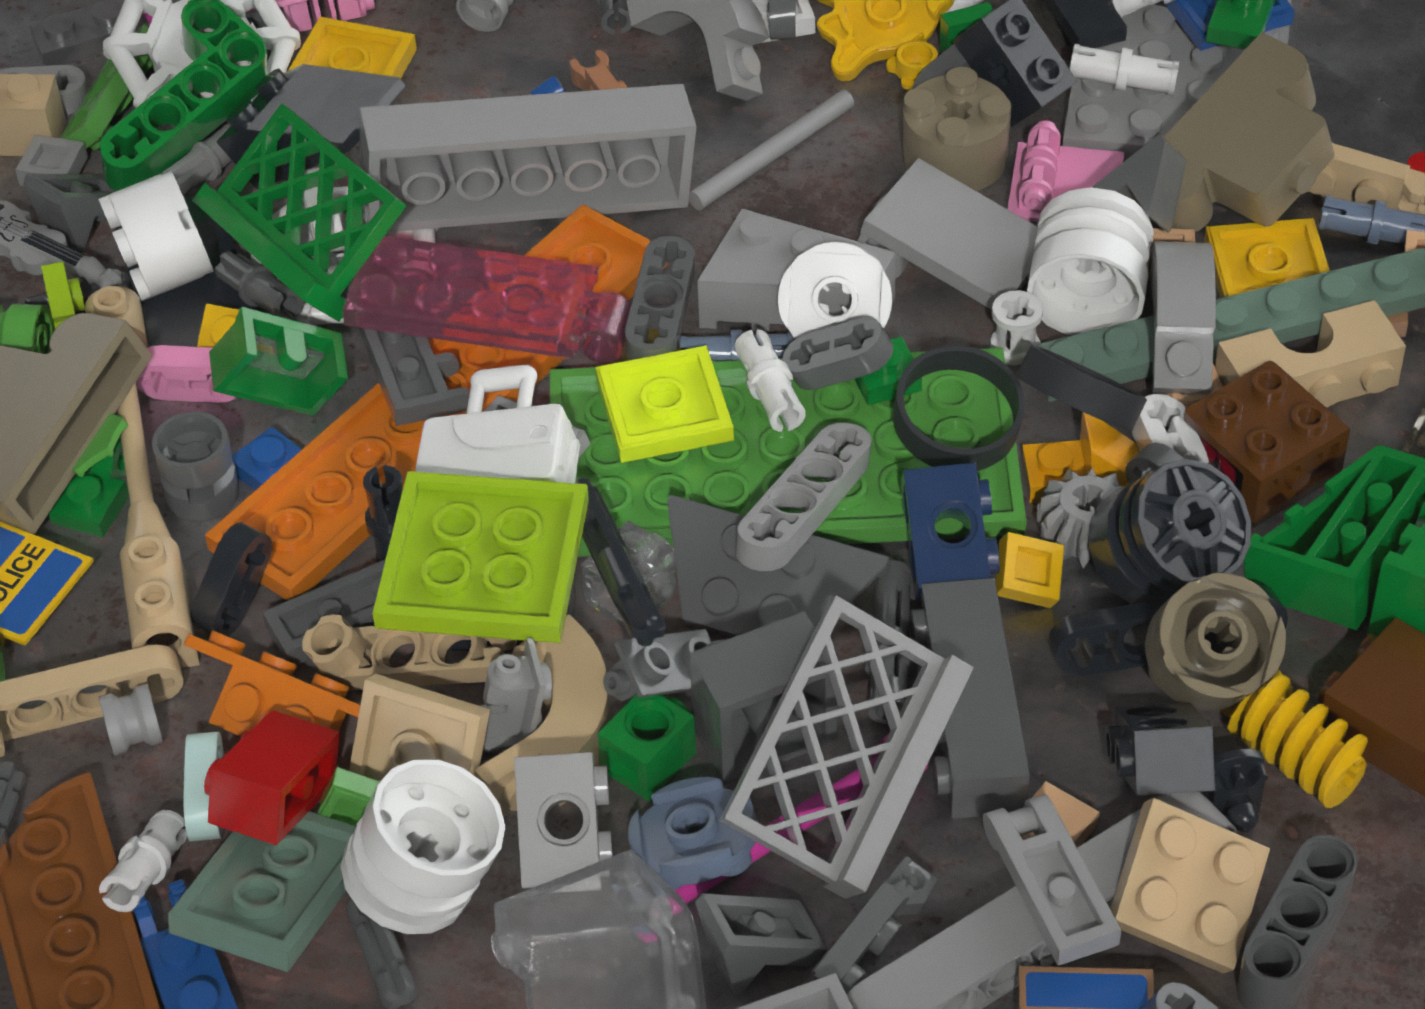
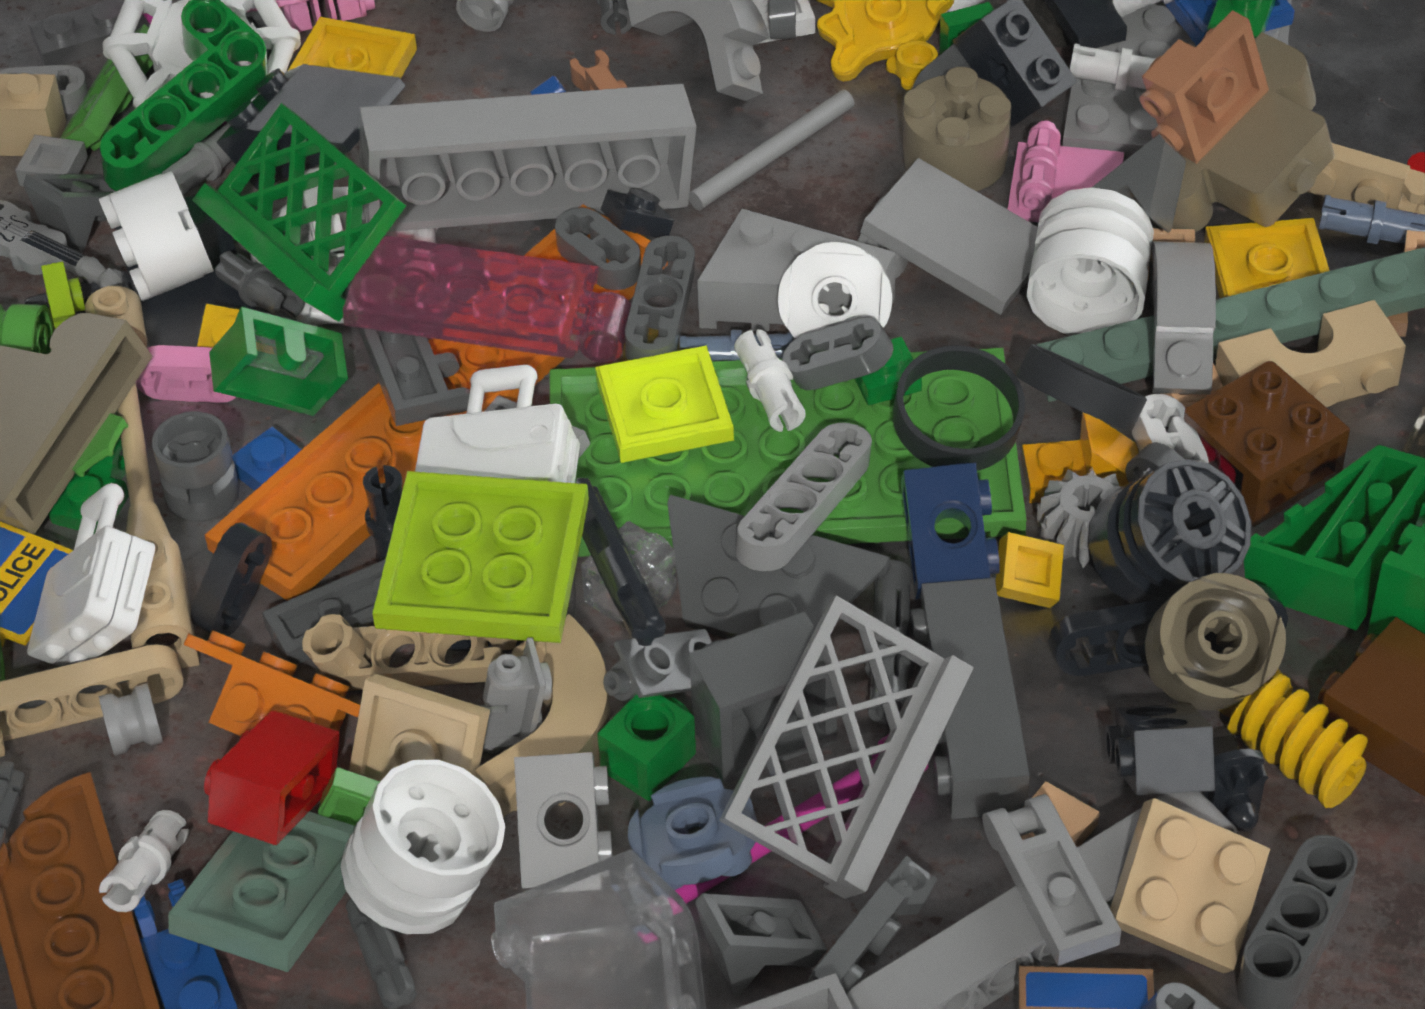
light aqua beam [184,732,224,841] -> none
white bush [990,290,1043,366] -> none
none -> white piece [27,483,155,667]
none -> dark grey beam [555,208,641,290]
none -> black plate [600,188,675,238]
none -> nougat plate [1140,10,1269,164]

